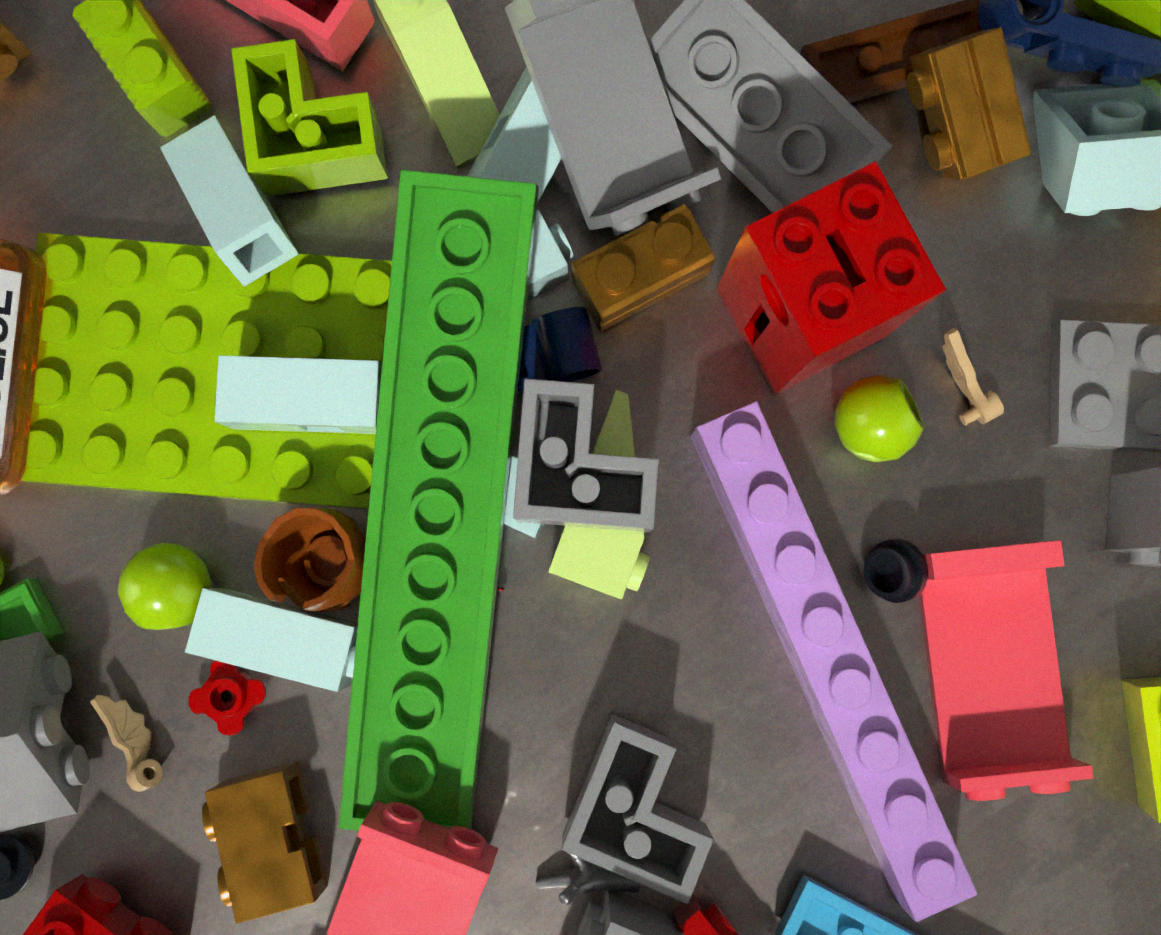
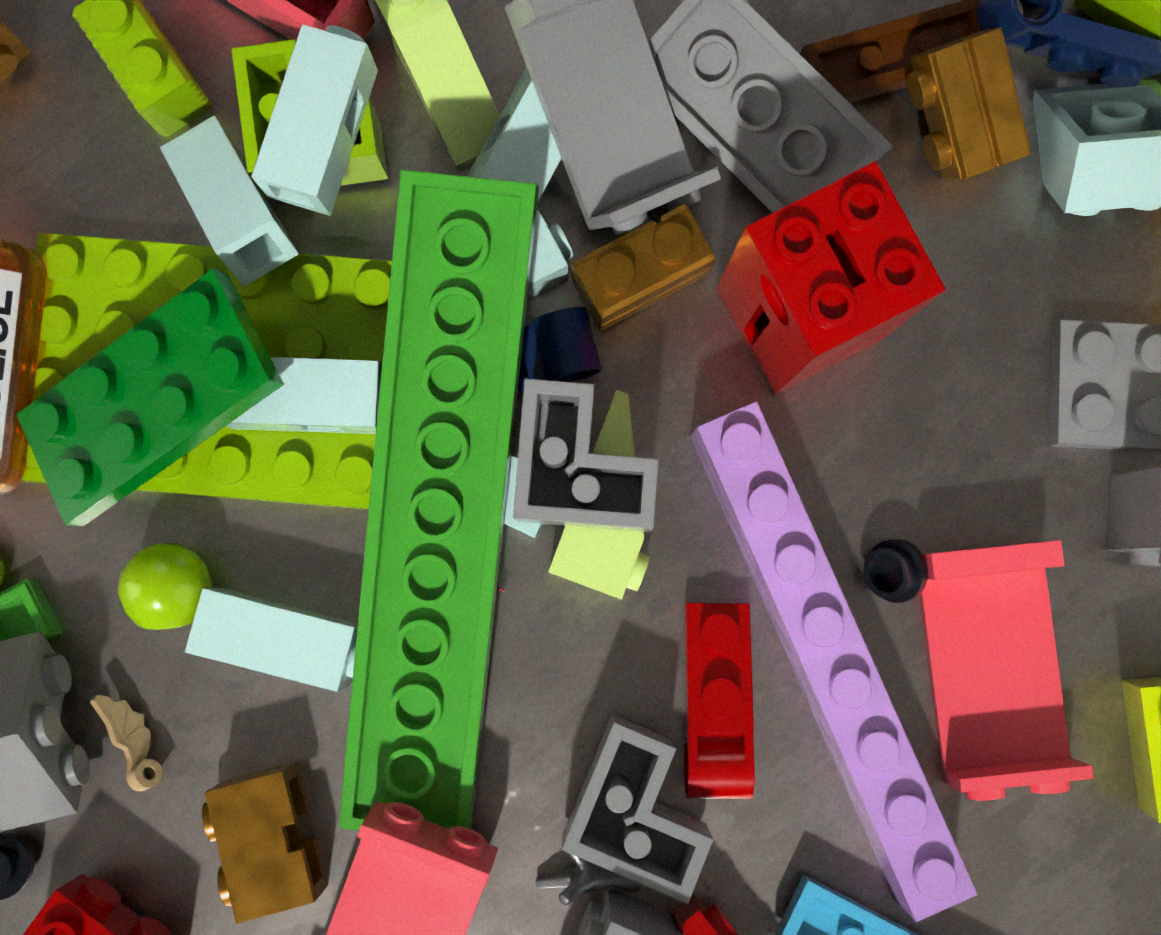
red plate [188,661,266,736] -> none
dark orange helmet [254,508,366,613] -> none
lime piece [834,375,924,462] -> none
tan piece [942,328,1004,426] -> none
none -> green plate [16,268,284,526]
none -> light aqua brick [251,24,378,216]
none -> red plate [684,603,755,799]

